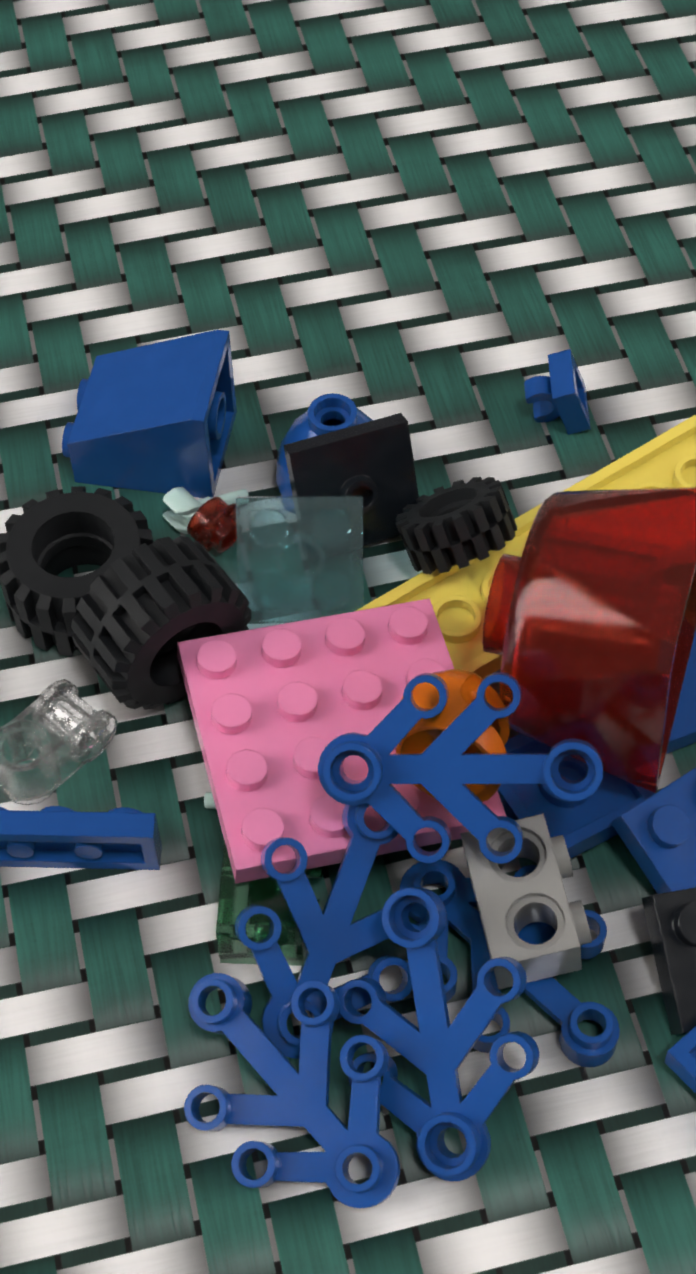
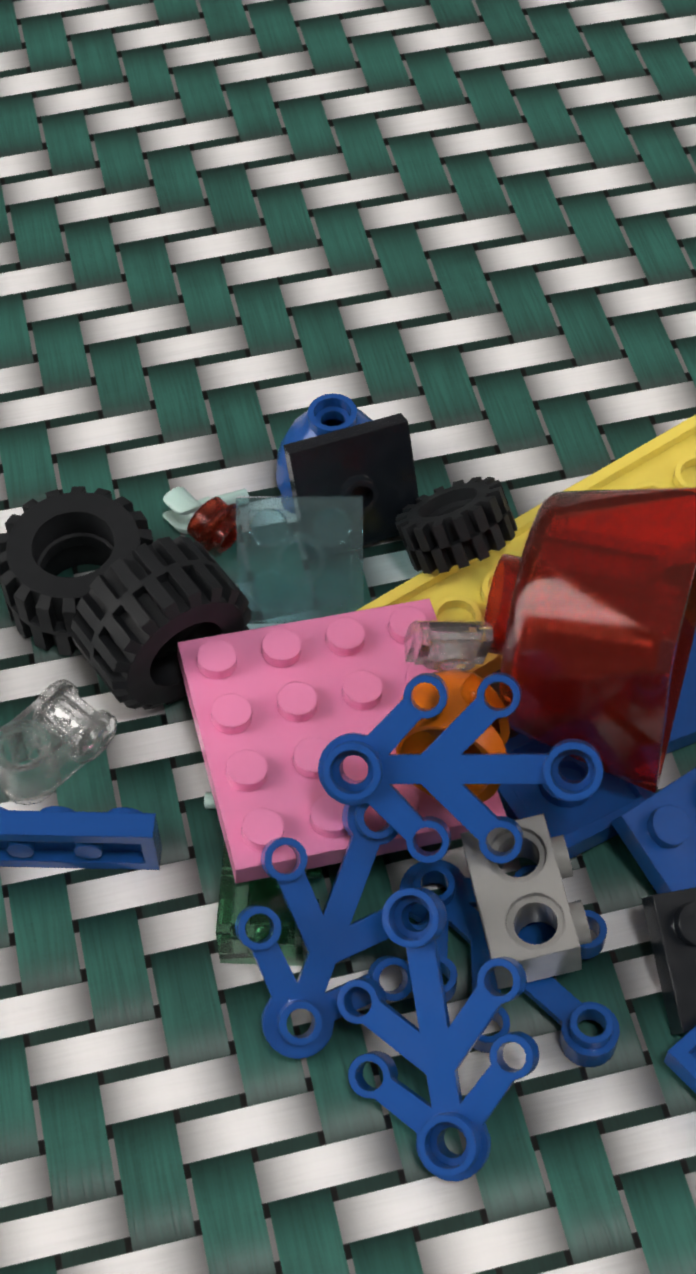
blue slope [62,330,237,498] -> none
blue plant [184,973,400,1208] -> none
blue tile [524,349,591,435] -> none
none -> clear slope [404,620,493,671]

